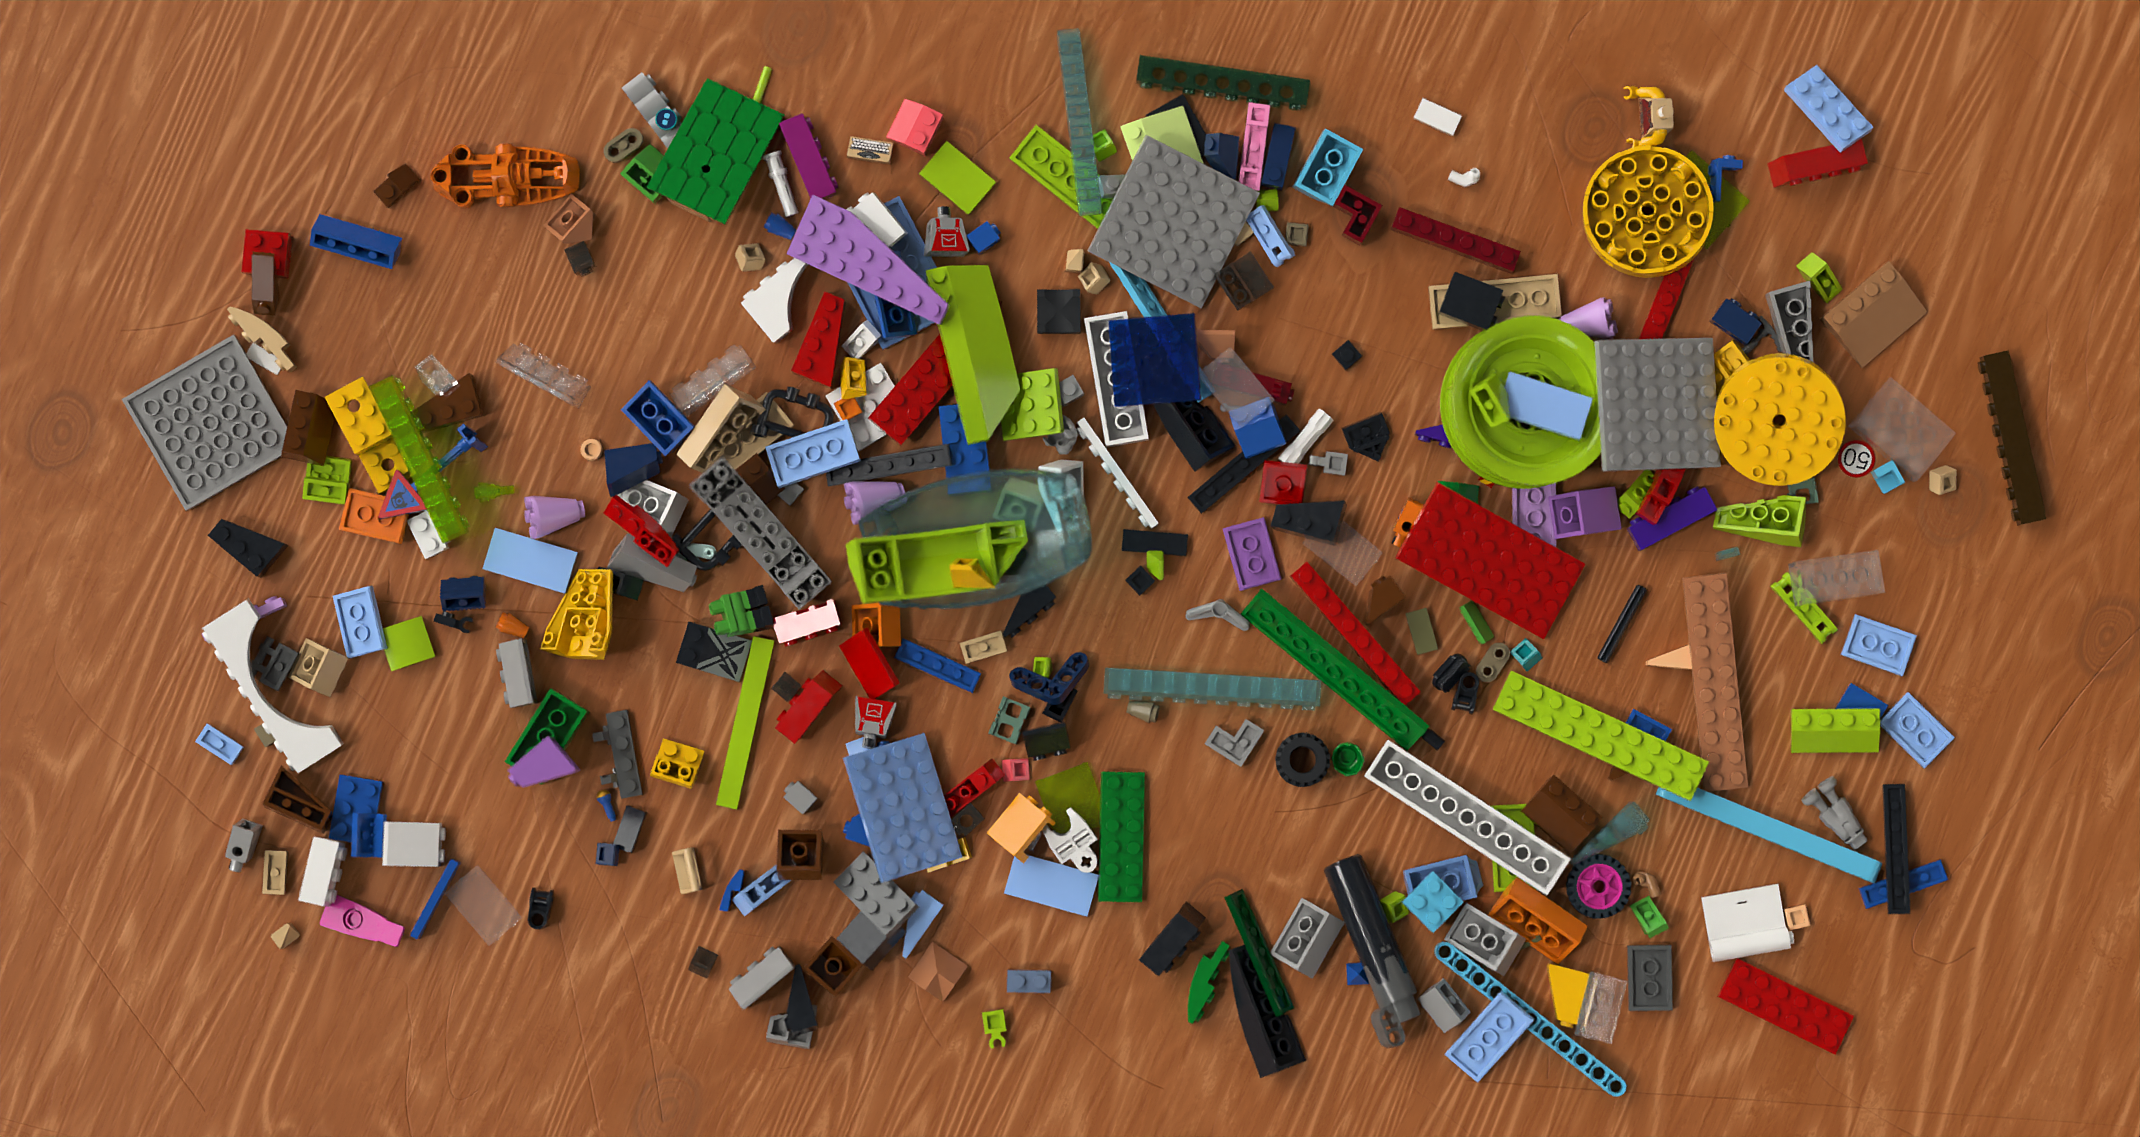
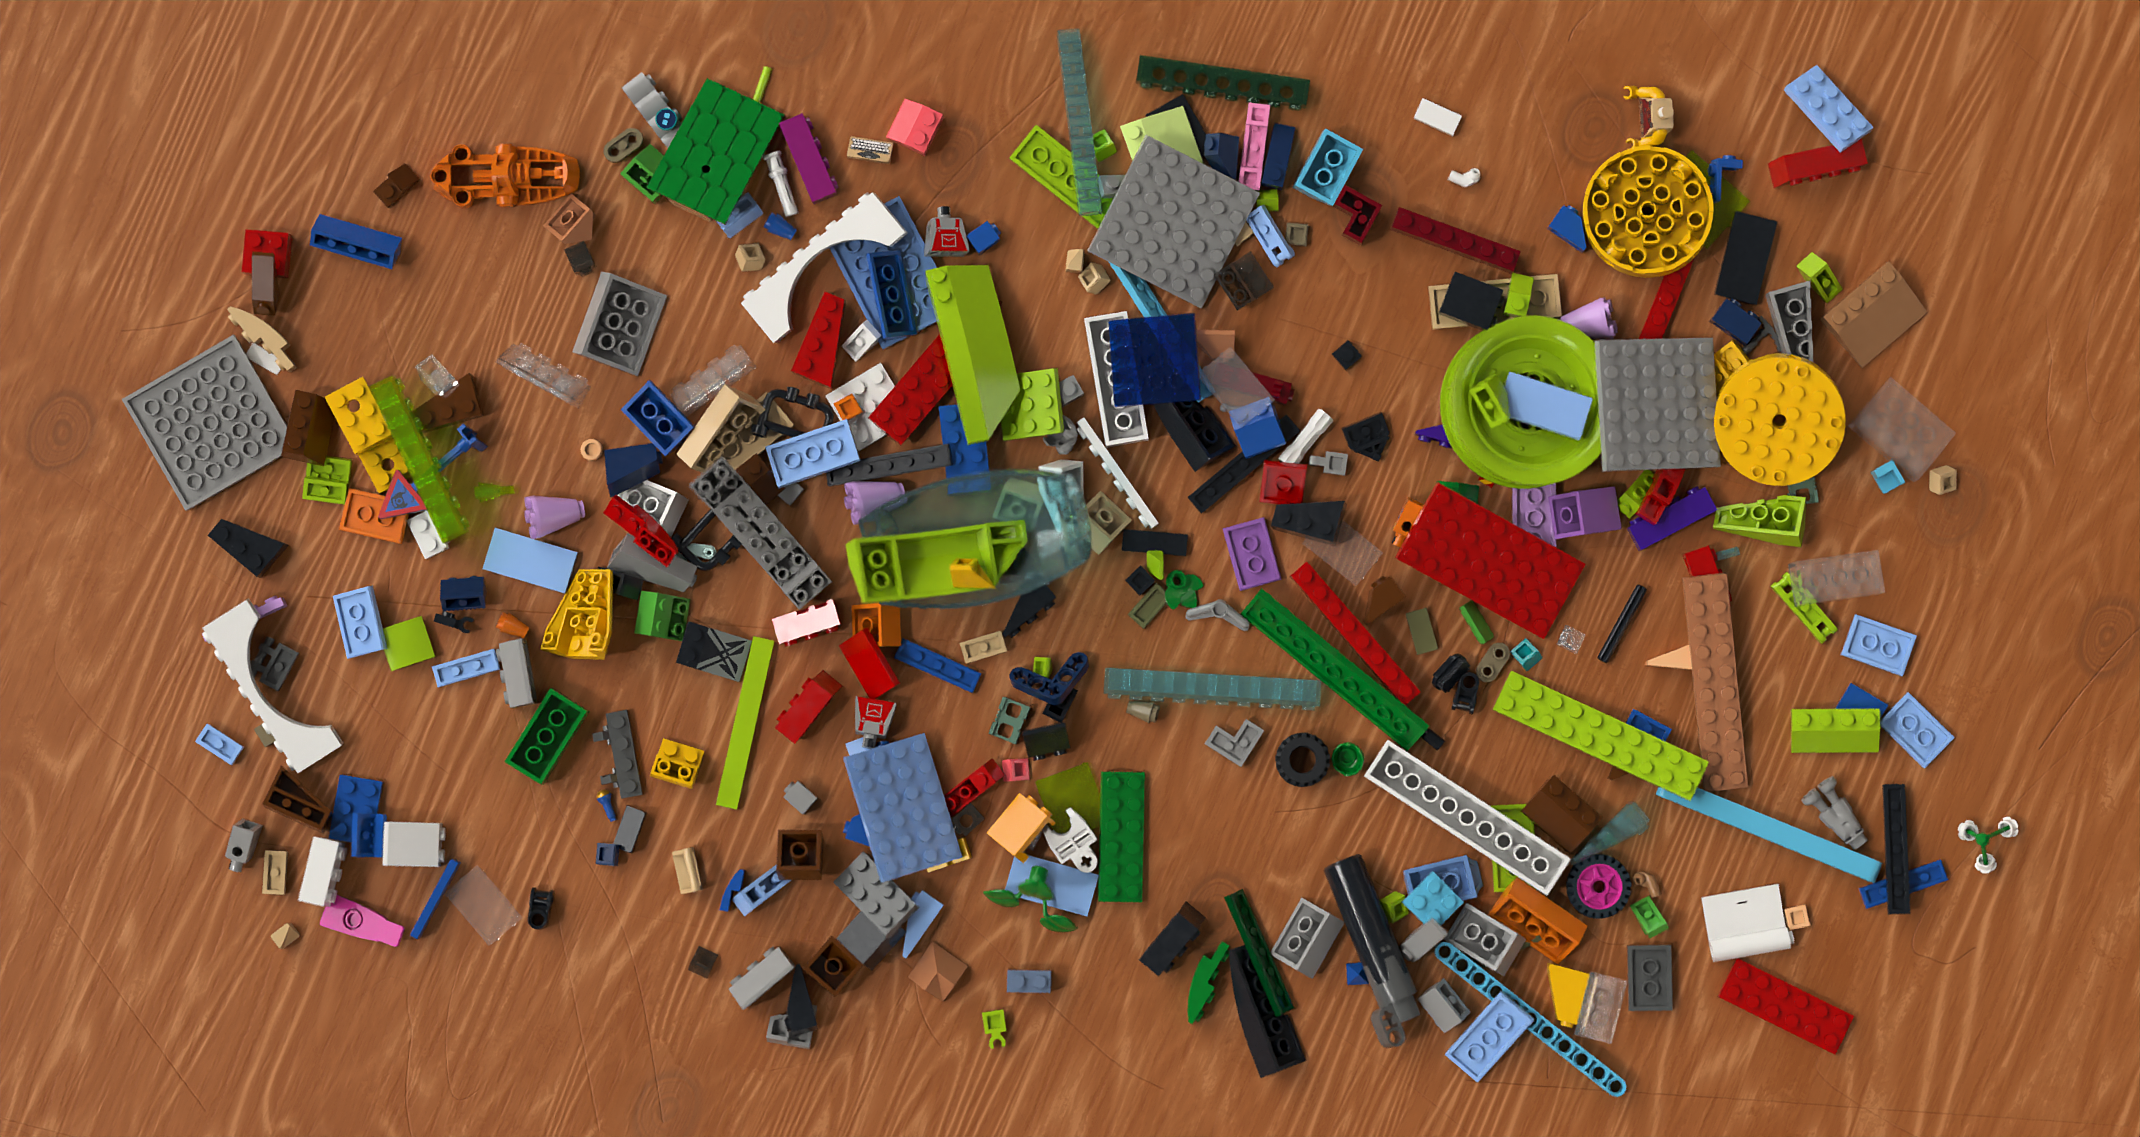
tan slope [288,638,348,697] -> none
medium lavender slope [508,736,580,787] -> none
bright green hips [709,585,774,637] -> none
clear smoke brick [771,672,802,702] -> none
medium lavender wing [787,195,950,325] -> none
yellow slope [840,357,867,399] -> none
lime tile [919,141,996,215] -> none
black brick [1037,289,1080,334] -> none
sticker [1838,440,1875,478] -> none
dark brown brick [1978,350,2047,526] -> none
none -> light blue tile [432,649,501,688]
none -> light grey slope [572,272,667,376]
none -> bright green slope [634,591,690,641]
none -> light blue slope [716,192,763,238]
none -> green plant [983,866,1078,933]
none -> tan slope [1078,491,1132,555]
none -> olive tile [1128,583,1167,629]
none -> green plate [1165,570,1204,610]
none -> light grey slope [1399,918,1448,962]
none -> lime slope [1503,273,1534,318]
none -> blue slope [1547,205,1586,253]
none -> clear tile [1557,625,1586,654]
none -> red slope [1682,545,1732,606]
none -> black tile [1714,211,1777,305]
none -> white plant [1958,817,2019,874]

